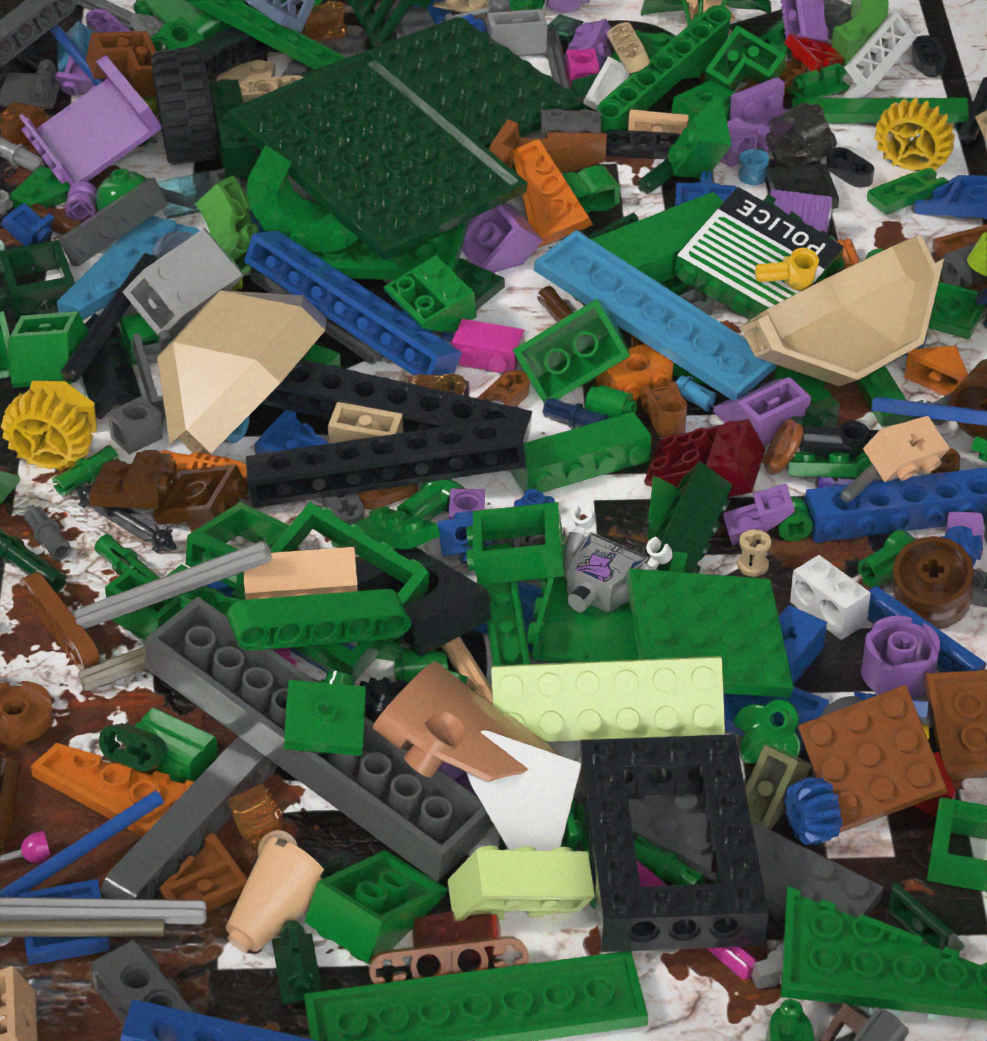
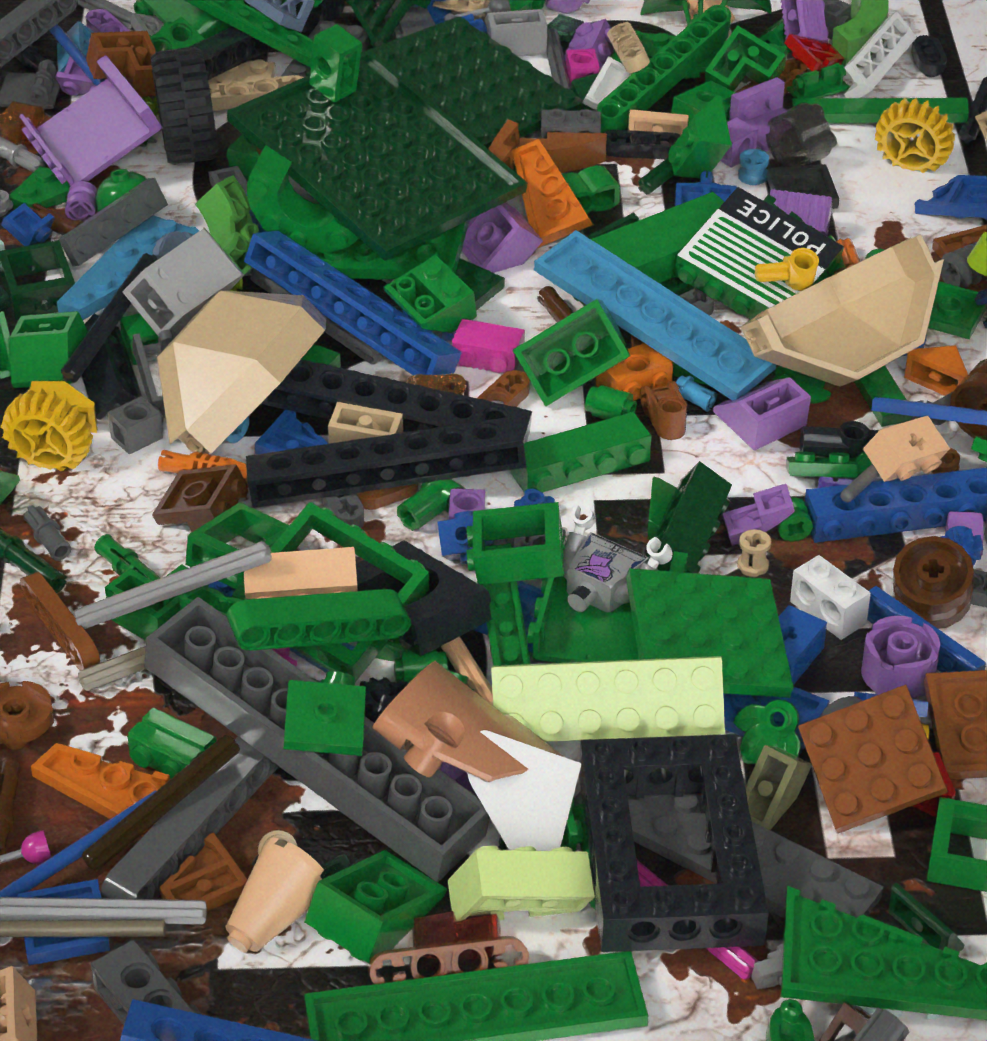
green pin [52,445,120,497] -> none
black wheel [75,482,177,553] -> none
reddish brown plate [89,450,177,509] -> none
dark green beam [99,723,168,772] -> none
clear light blue piece [157,171,212,219] -> none
dark green brick [209,79,255,178] -> none
clear orange brick [227,783,289,850] -> none
dark green hinge [272,920,322,1006] -> none
clear orange piece [296,1,348,42] -> none
green wing [331,506,440,550] -> none
dark blue axle [542,398,609,429] -> none
green pin [634,836,706,885] -> none
dark red slope [644,419,765,498] -> none
dark orange piece [762,419,804,475] -> none
blue gear [784,777,843,845] -> none
dark green plate [790,396,840,428] -> none
black beam [826,147,875,188] -> none
green piece [857,529,916,589] -> none
green hinge [867,167,948,215] -> none
none -> dark brown axle [82,735,240,871]
none -> green brick [309,24,362,103]

